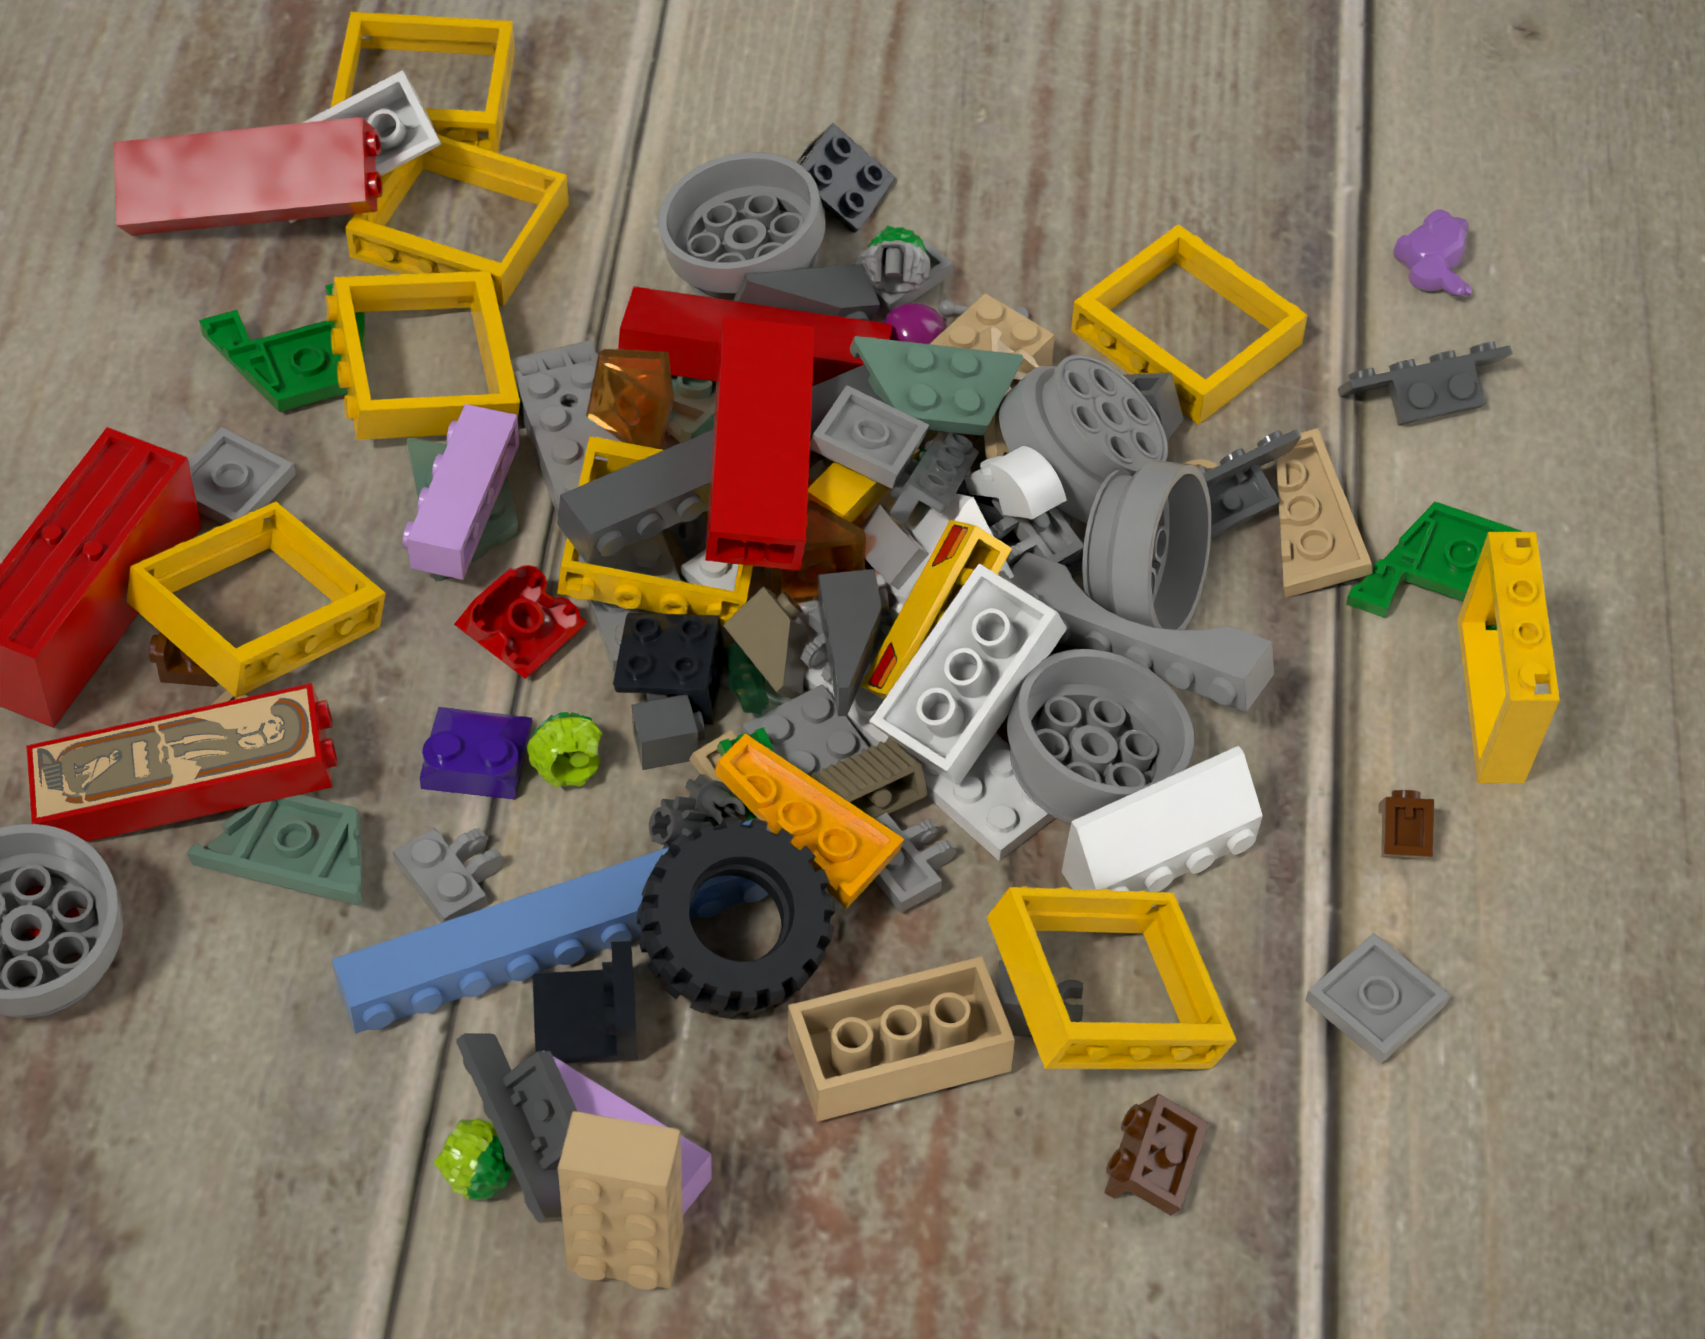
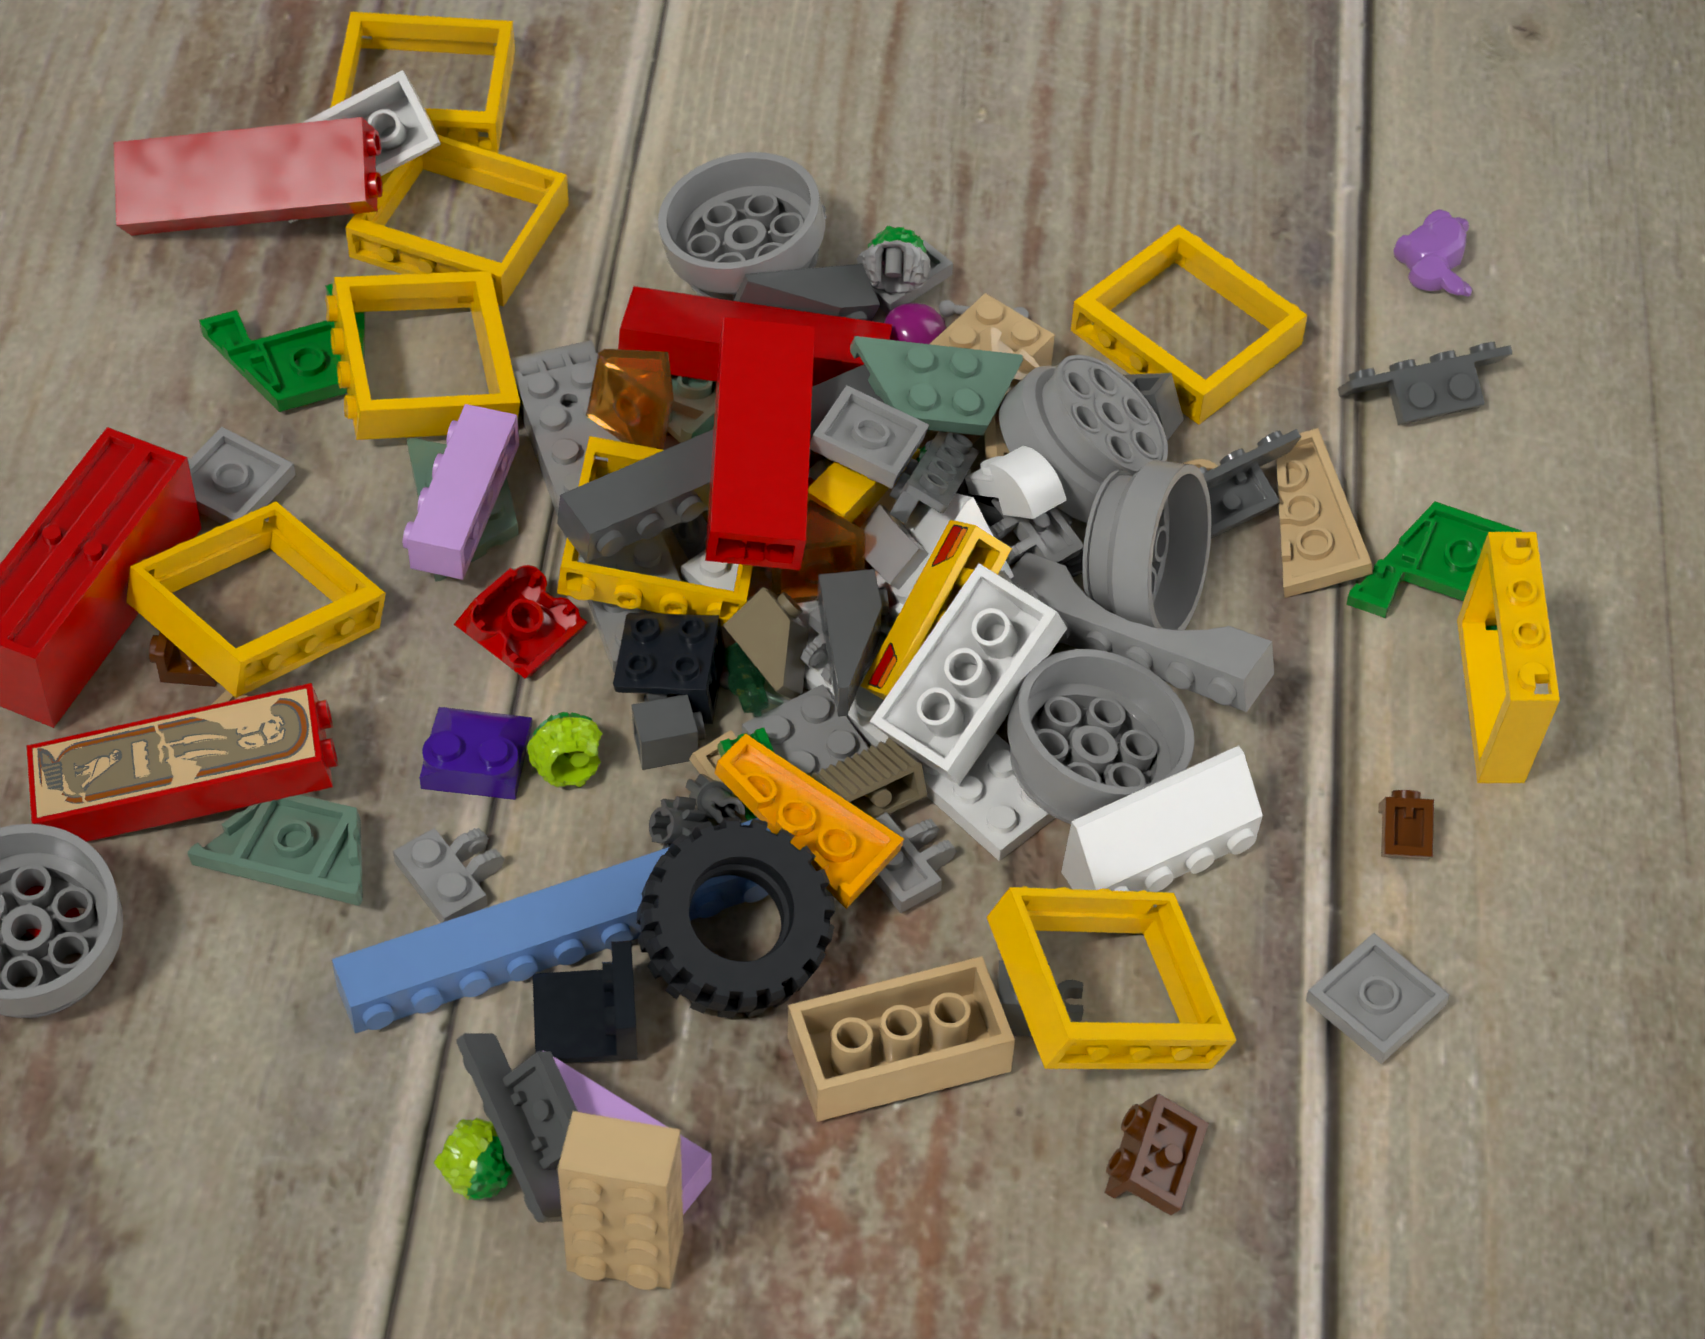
bracket [796,123,894,233] -> none

